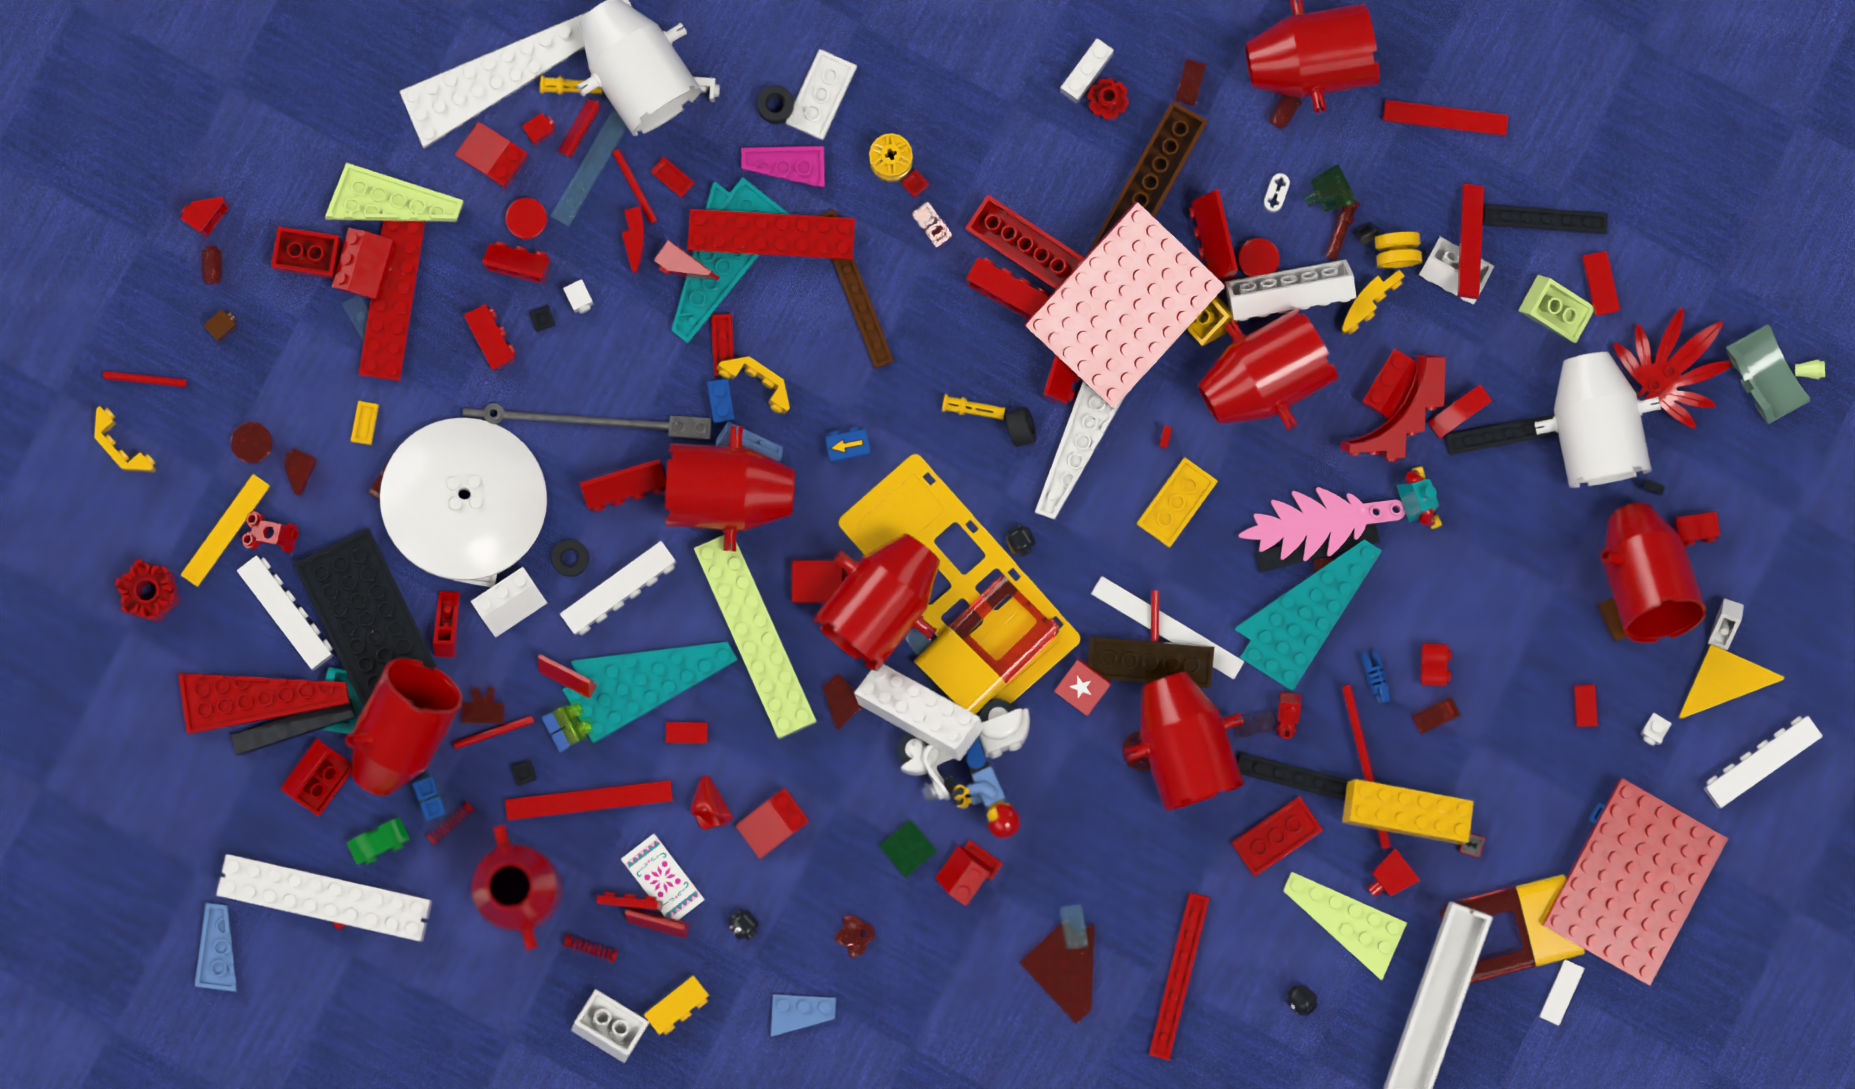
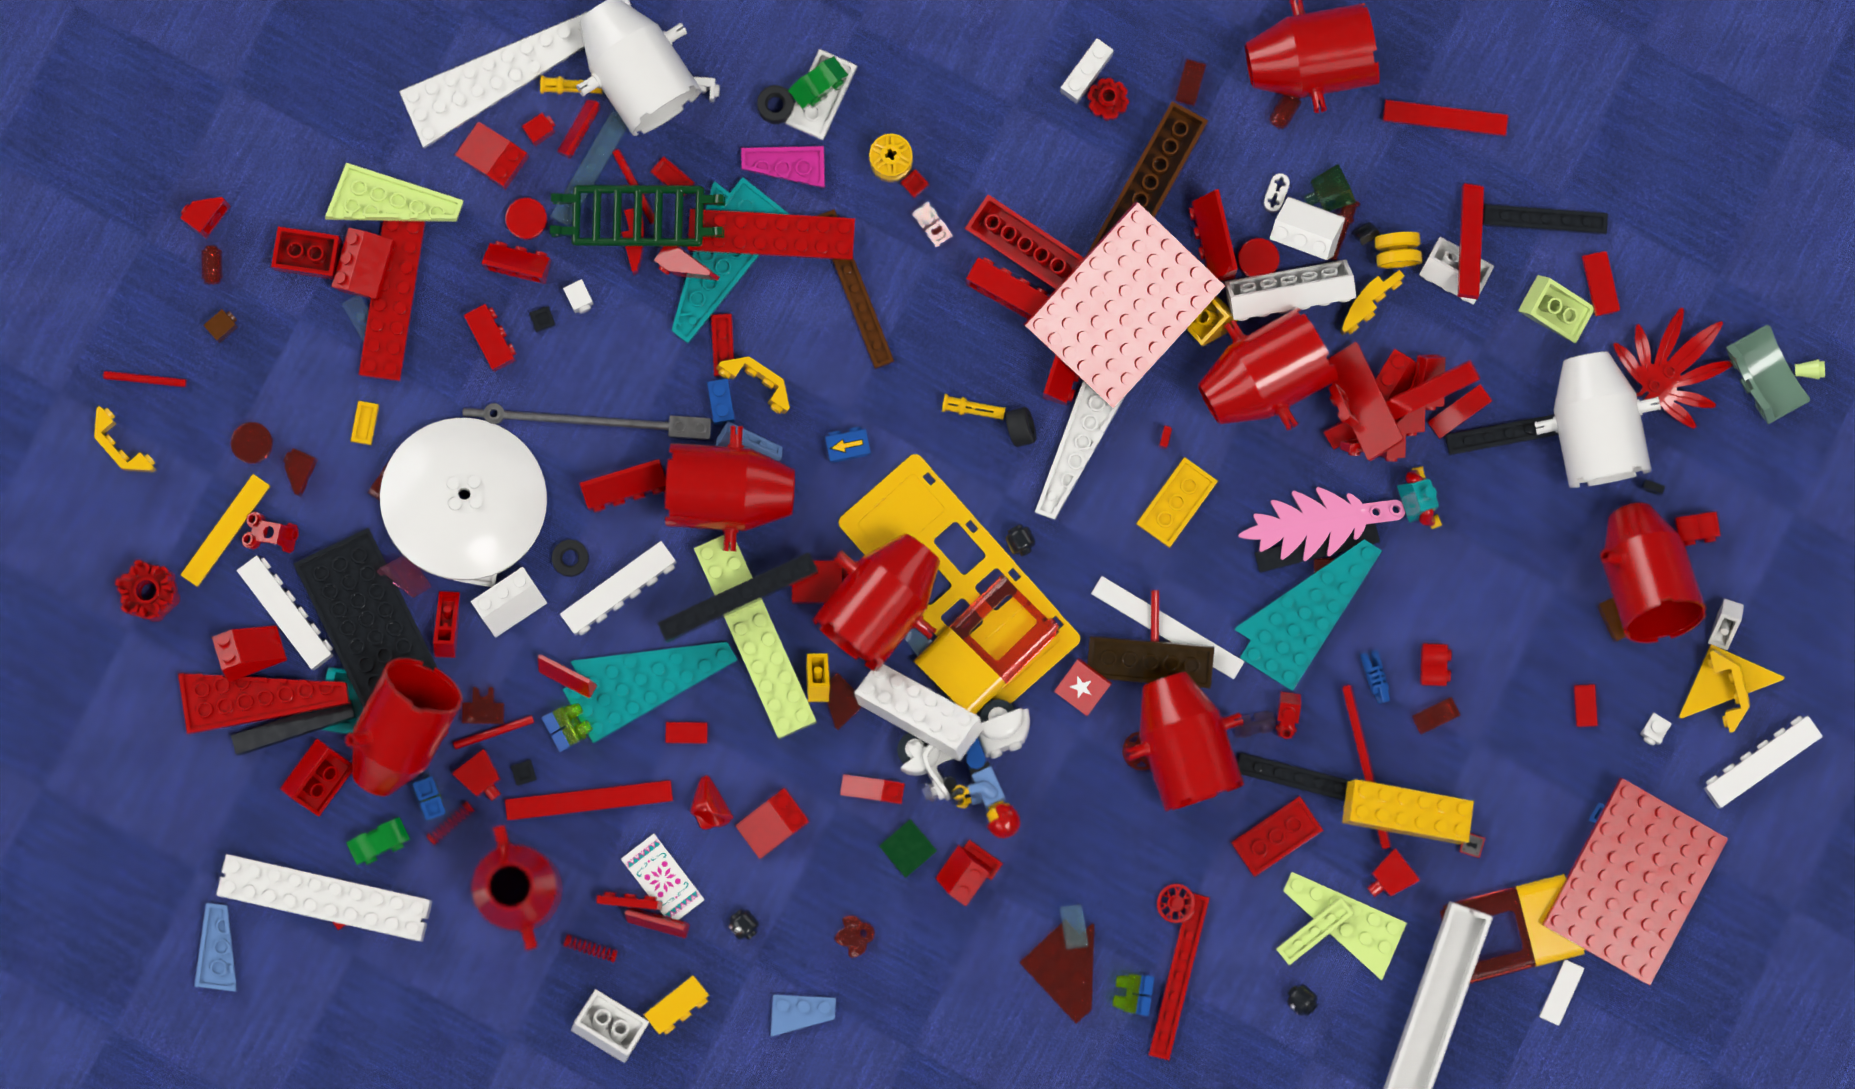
none -> red slope [212,625,287,682]
none -> clear pink wing [377,555,432,598]
none -> red torso [452,749,501,802]
none -> dark green bar [550,185,726,247]
none -> black brick [657,552,818,643]
none -> green brick [788,56,849,109]
none -> yellow brick [806,653,830,702]
none -> slope [840,774,905,805]
none -> clear neon green hips [1112,974,1154,1016]
none -> red wheel [1157,884,1196,923]
none -> white slope [1270,197,1345,260]
none -> yellowish green tile [1276,897,1355,965]
none -> red tile [1324,360,1480,450]
none -> red bracket [1327,342,1404,461]
none -> yellow slope [1707,649,1750,733]

